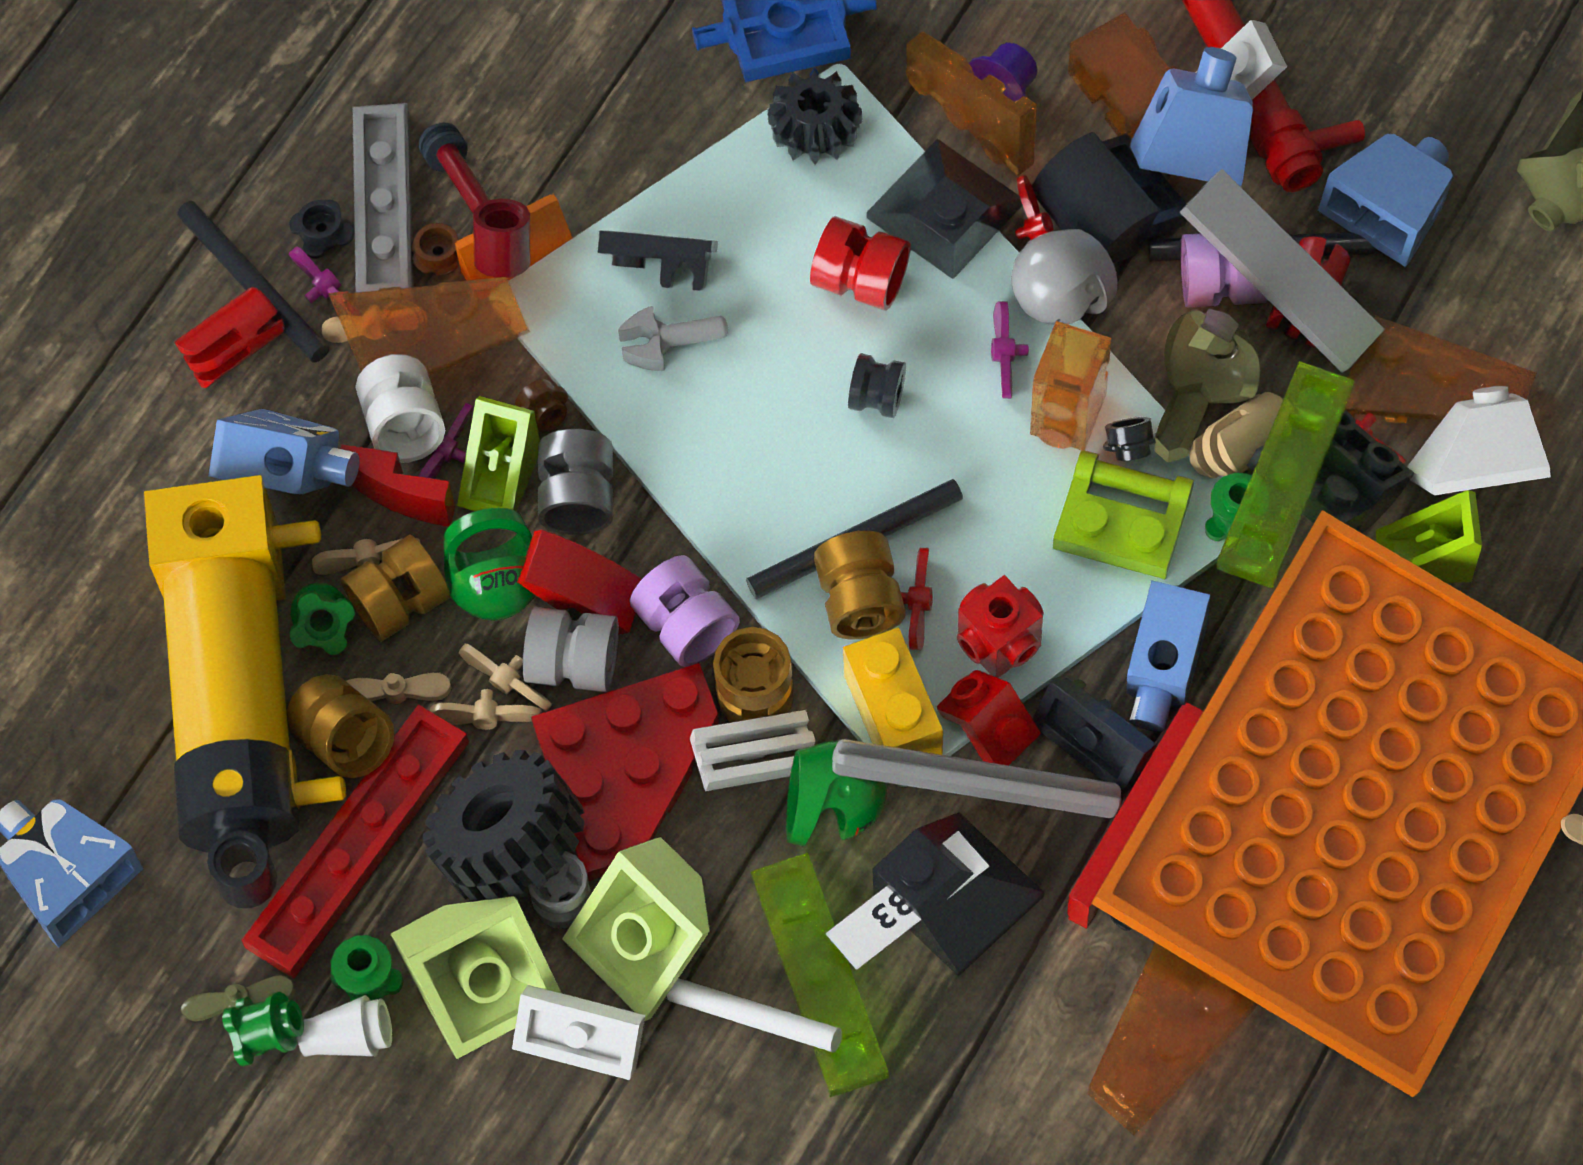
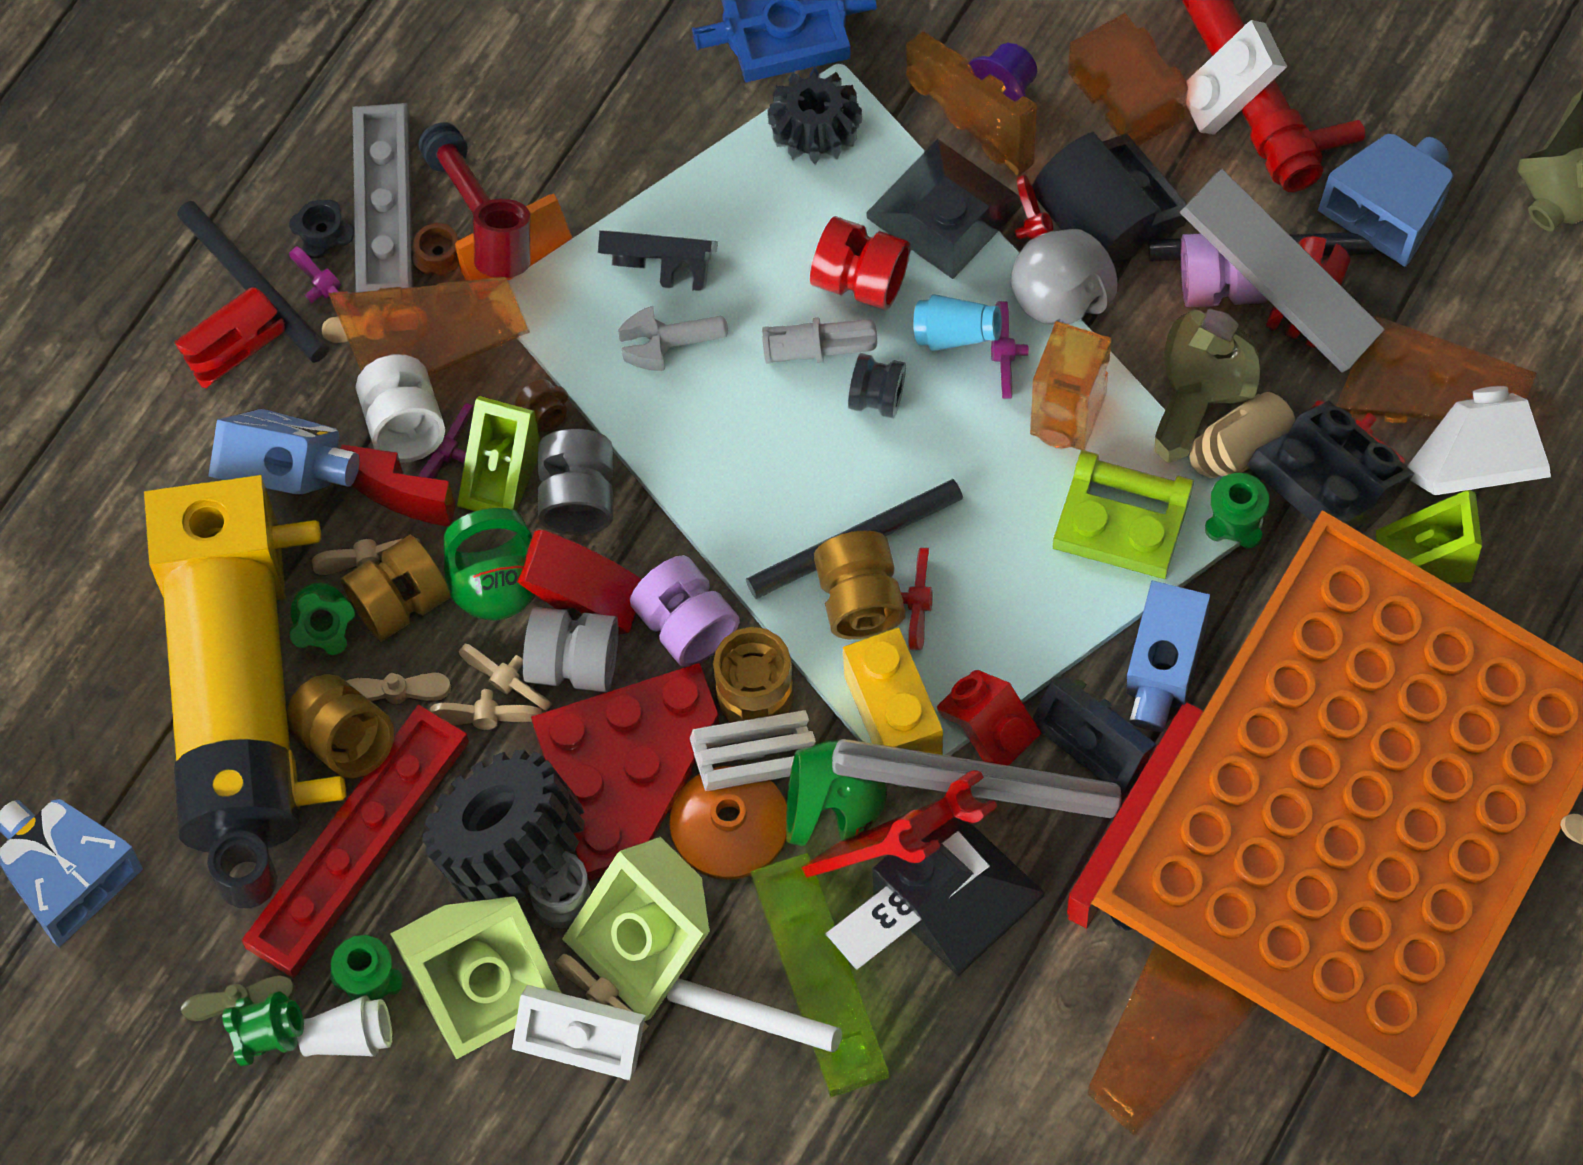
red brick [957,574,1044,678] -> none
black plate [1103,417,1160,461] -> none
medium blue torso [1130,47,1253,187] -> none
clear neon green plate [1216,361,1355,589] -> none
none -> tan piece [555,954,649,1033]
none -> orange dish [670,766,787,880]
none -> light grey axle [762,317,877,364]
none -> red flag [801,770,997,878]
none -> medium azure cone [913,294,1002,351]

